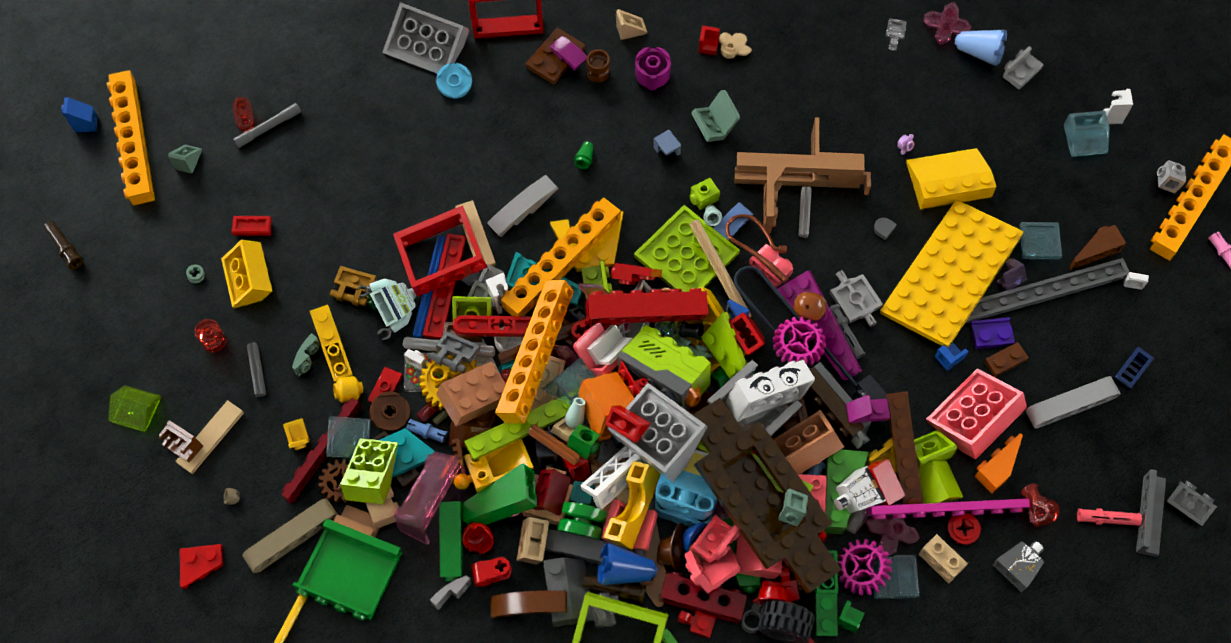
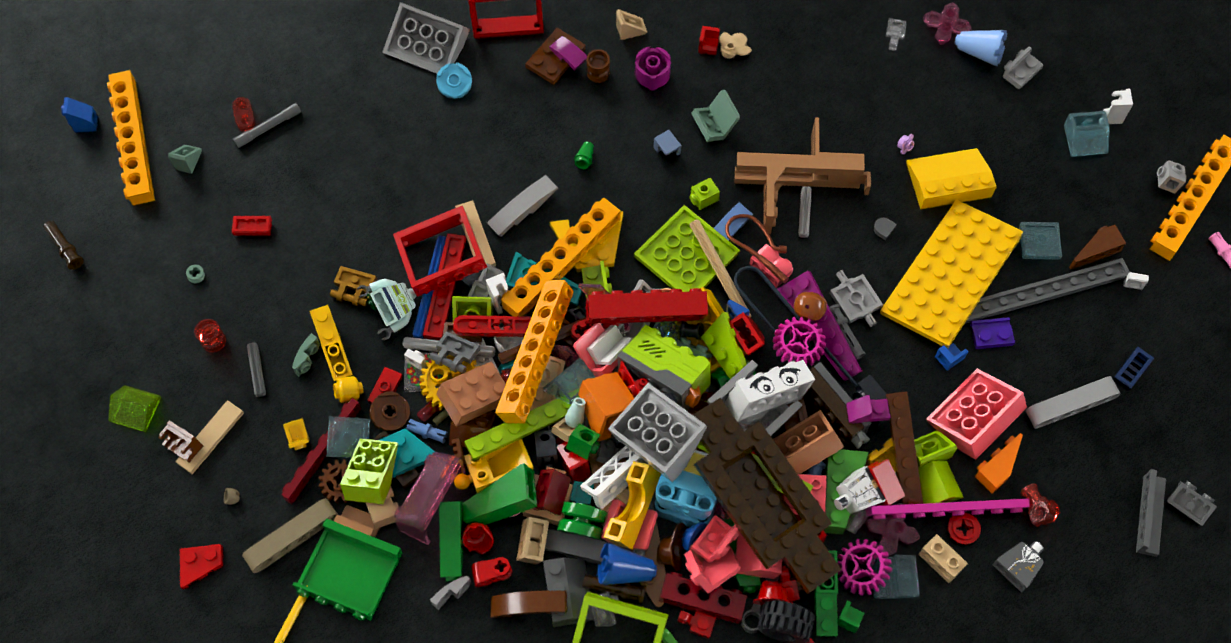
yellow slope [221,240,272,308] -> none
dark orange axle [529,424,581,465] -> none
red slope [605,405,650,443] -> none
red plate [611,263,662,285] -> none
light aqua cone [704,205,722,226] -> none
sand green bracket [778,488,808,526] -> none
reddish brown plate [984,342,1029,377] -> none
clear purple panel [997,258,1027,290] -> none
coral pin [1077,508,1142,526] -> none

